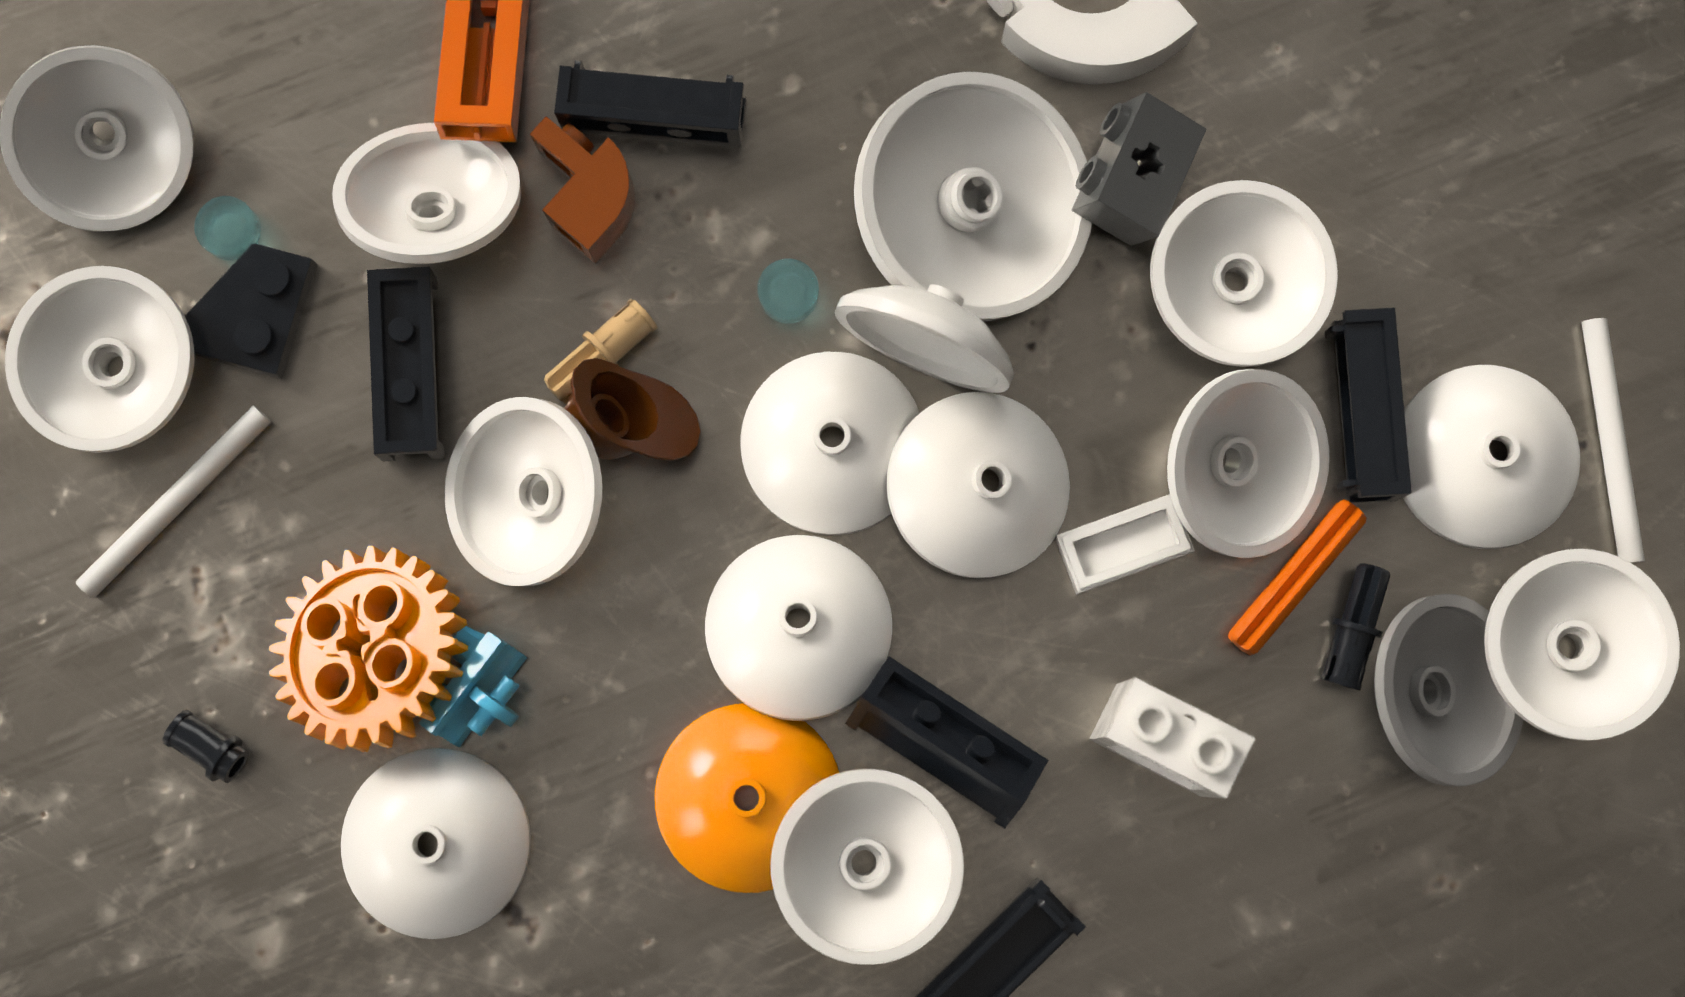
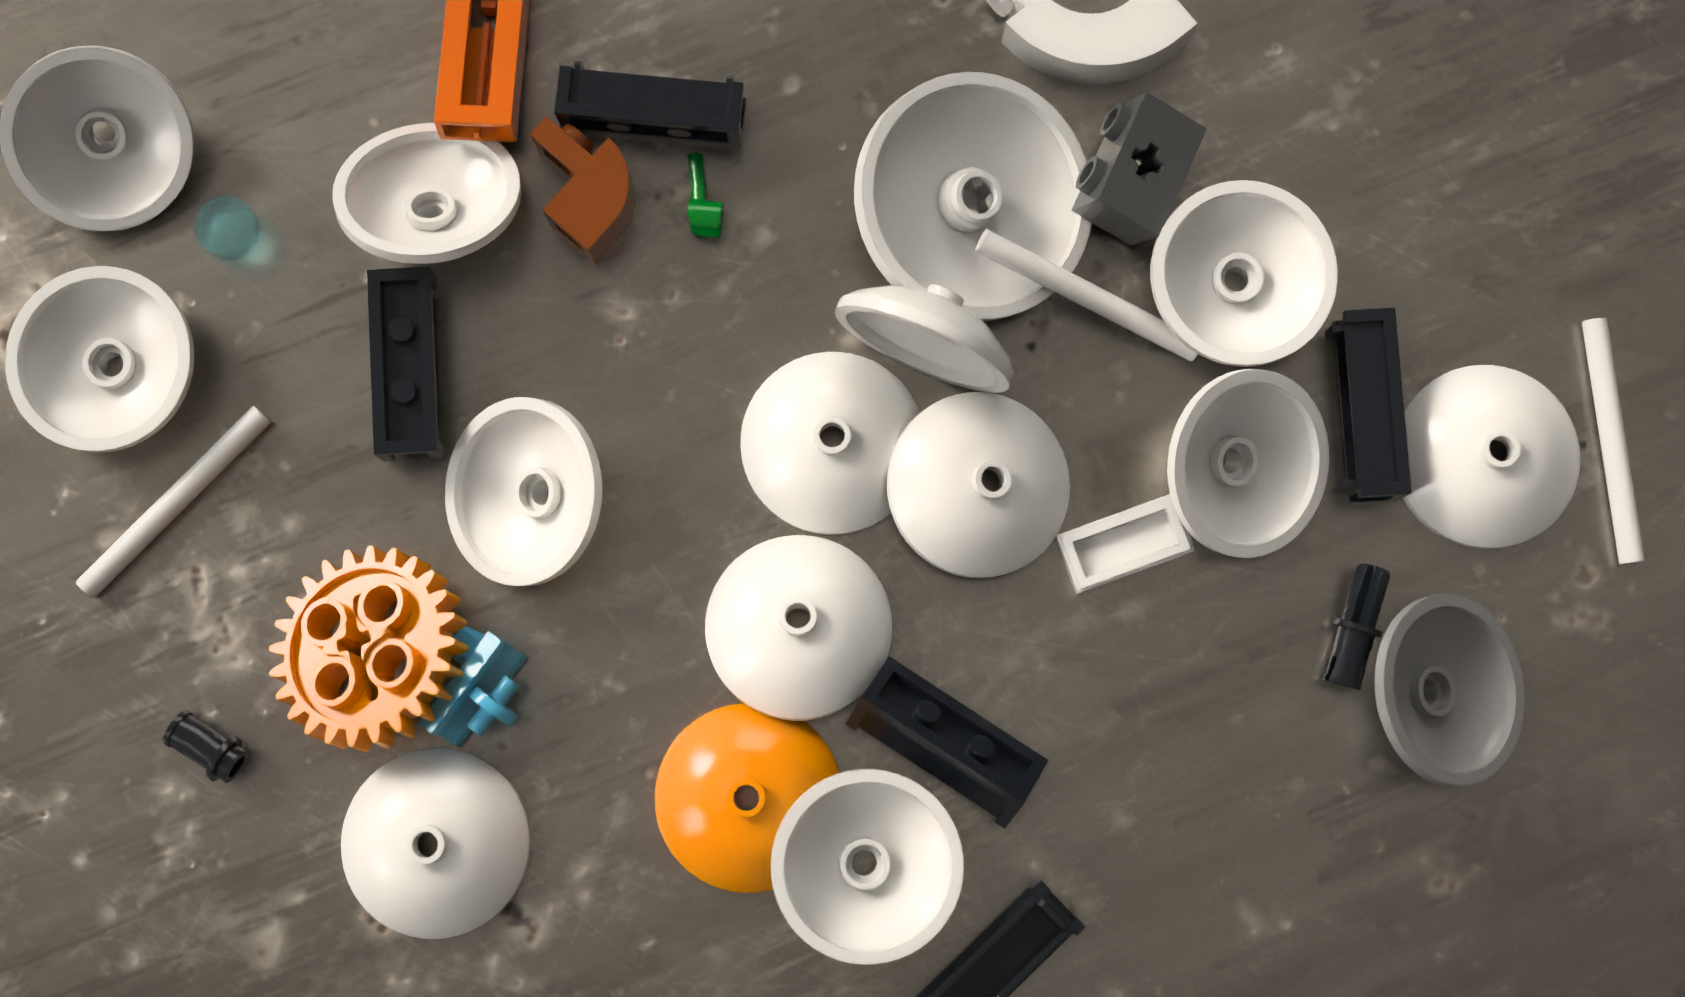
black wing [185,243,318,379] -> none
tan axle [544,299,657,404] -> none
reddish brown piece [564,358,700,461] -> none
clear light blue tile [757,259,819,323] -> none
white window [1089,677,1255,798] -> none
orange axle [1228,499,1367,656] -> none
white dish [1484,549,1680,740] -> none
none -> green hand [687,152,724,238]
none -> white bar [975,229,1198,362]

